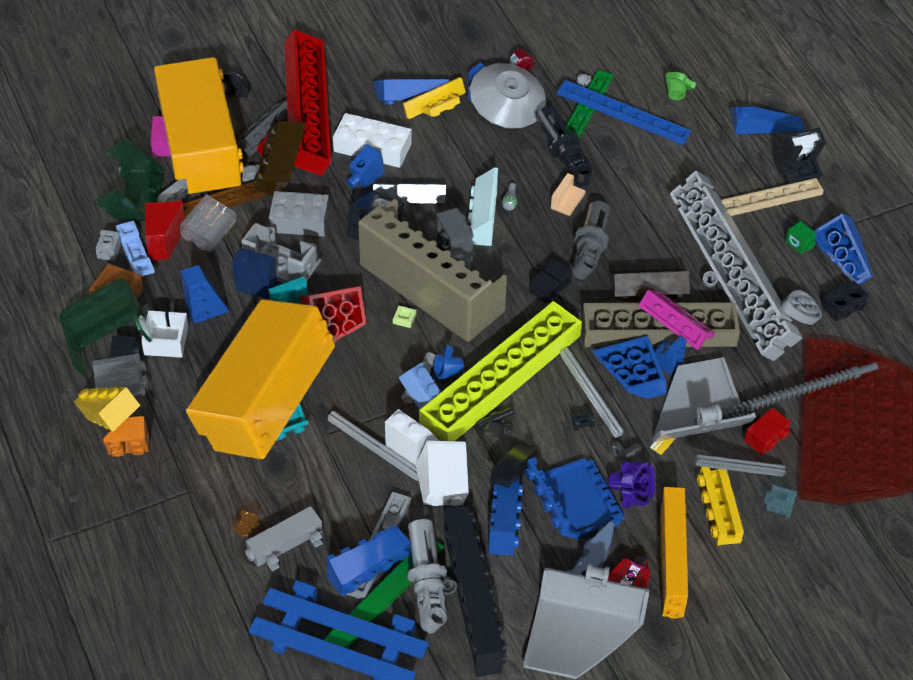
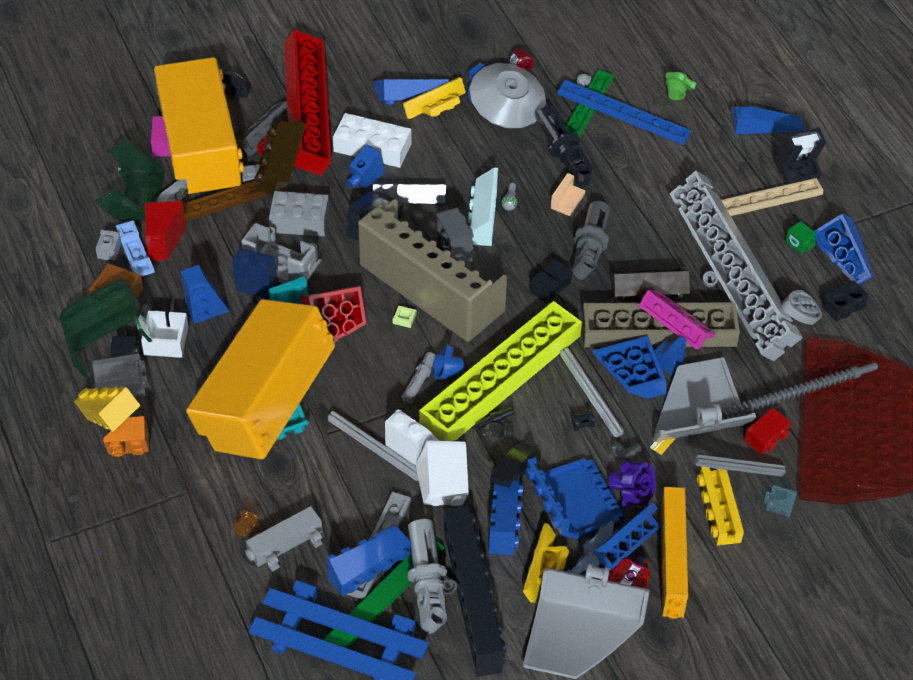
clear brick [180,194,236,253] -> none
medium blue brick [399,363,441,410] -> none
none -> yellow bracket [523,523,569,603]
none -> blue fence [593,502,661,571]

